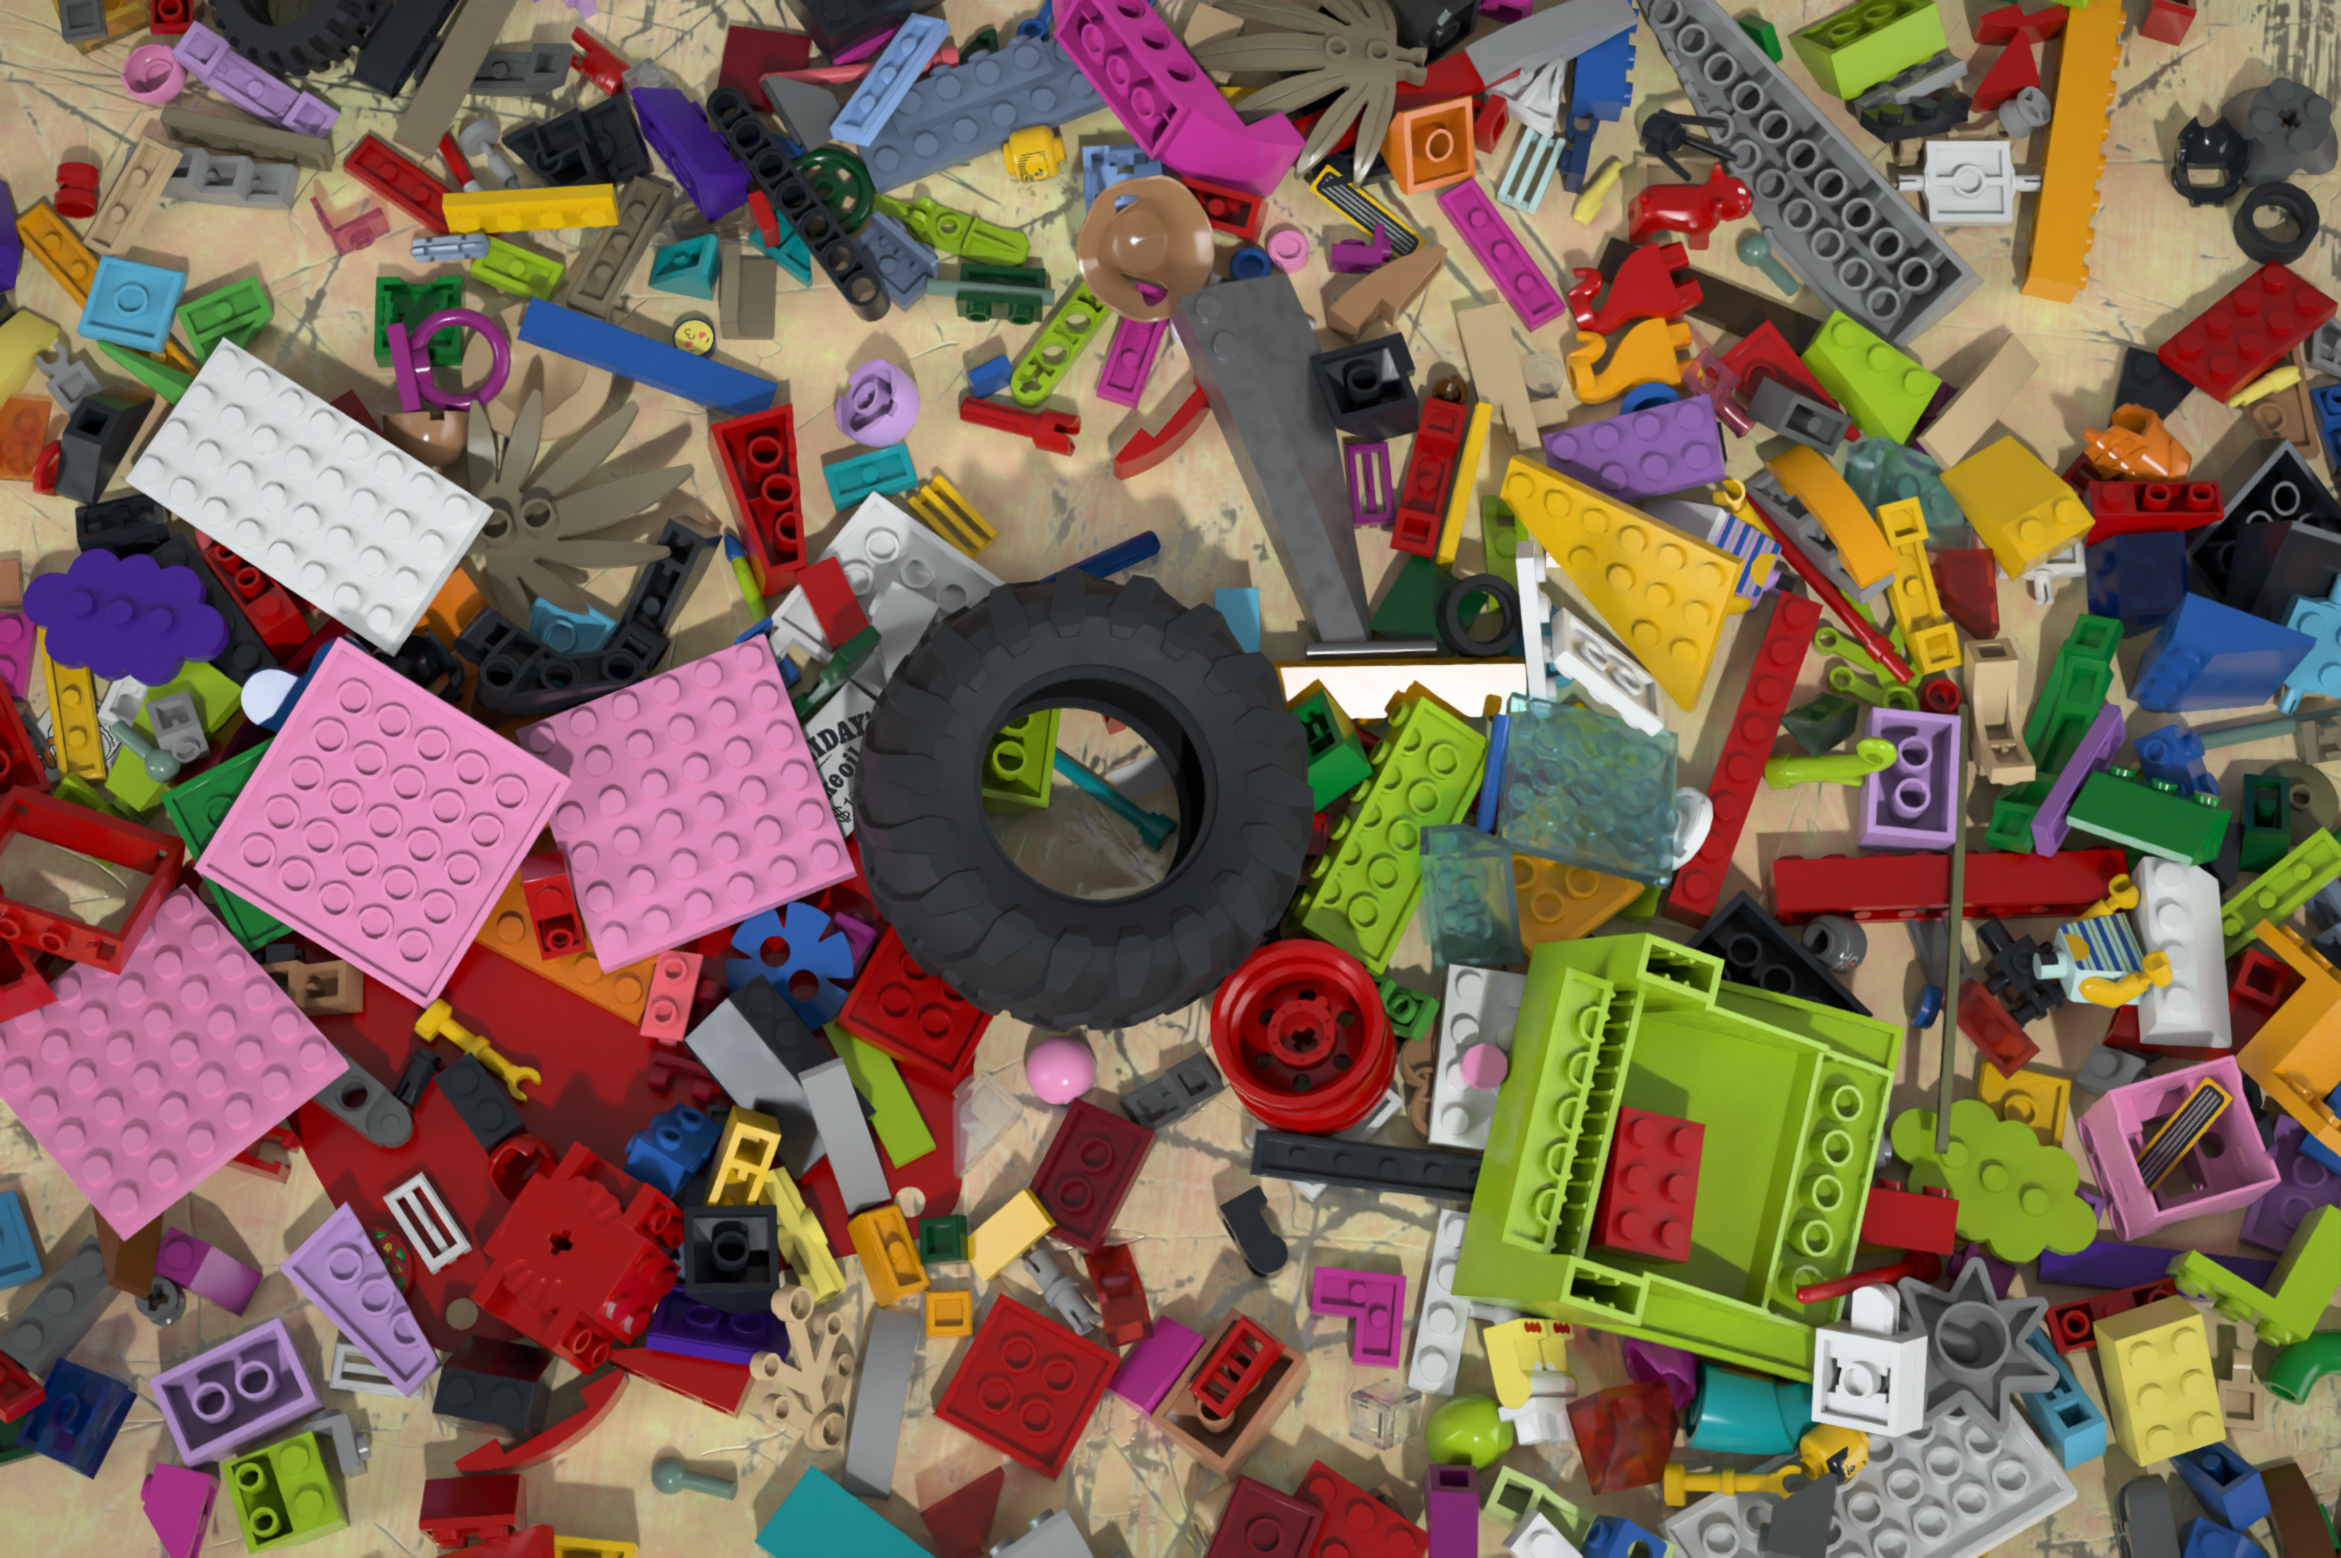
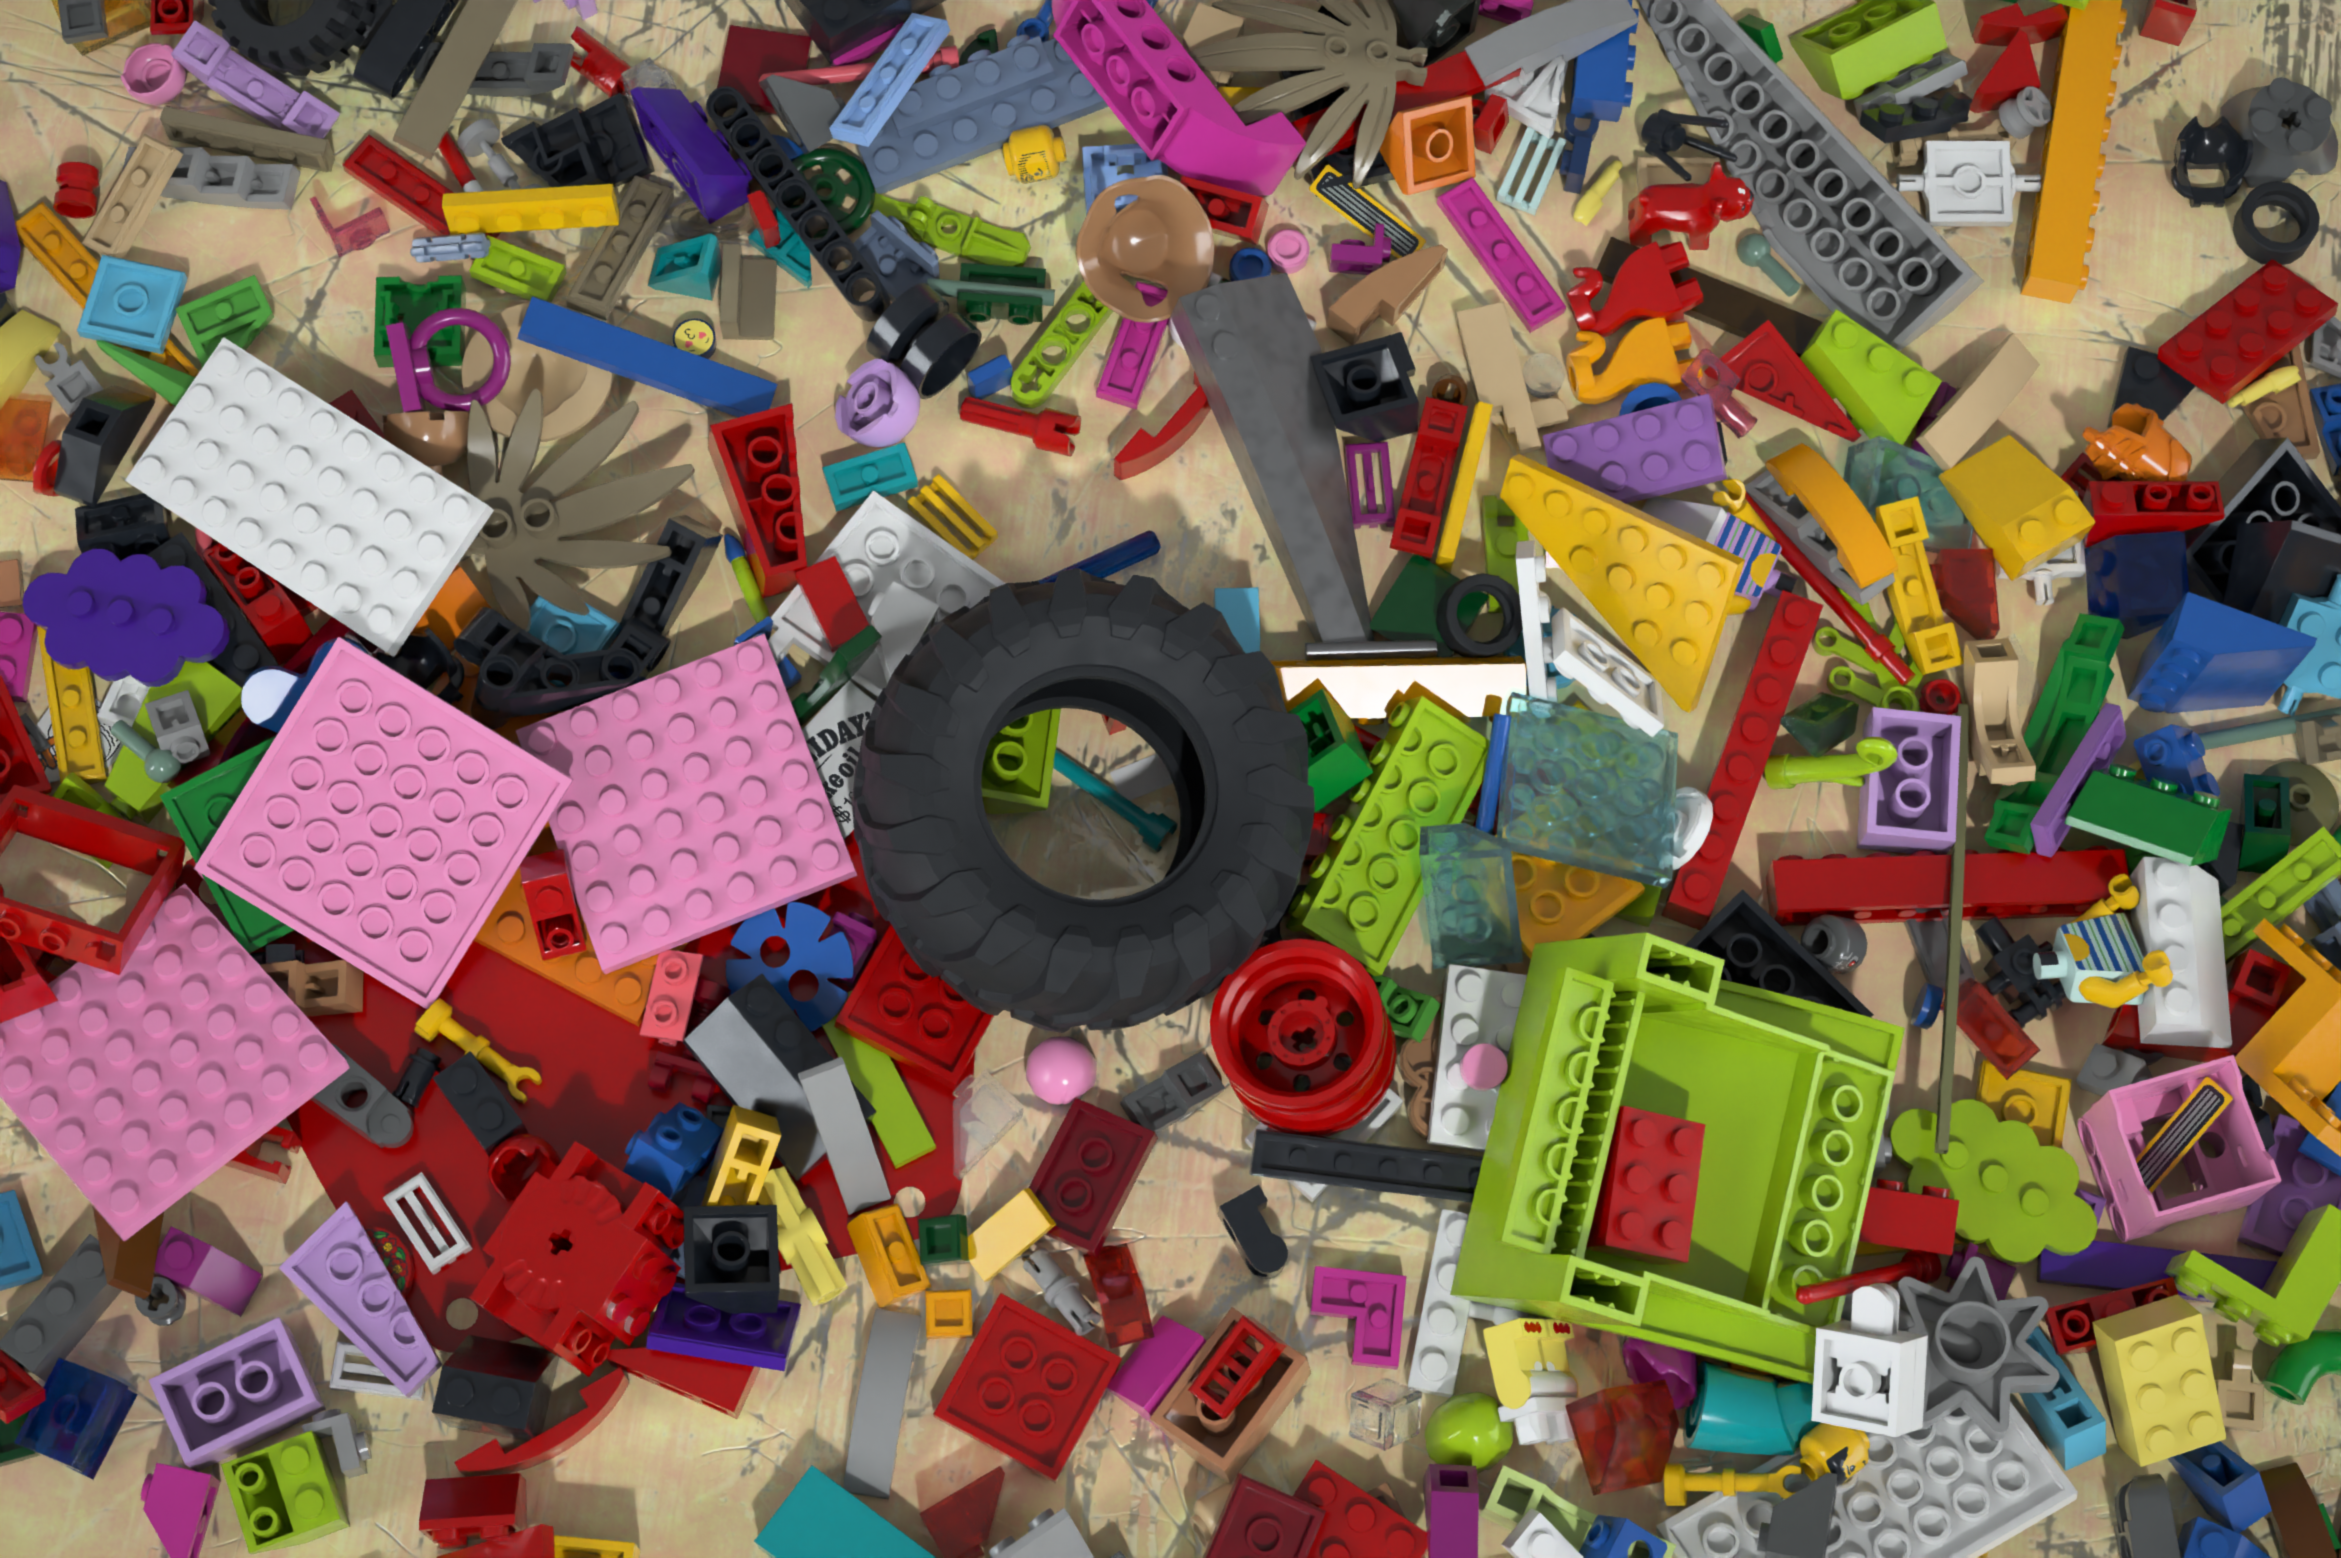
sand green bar [651,1457,738,1500] -> none
tan plant [750,1284,855,1453] -> none
dark grey slope [1745,376,1853,457] -> none
none -> black wheel [866,283,982,399]

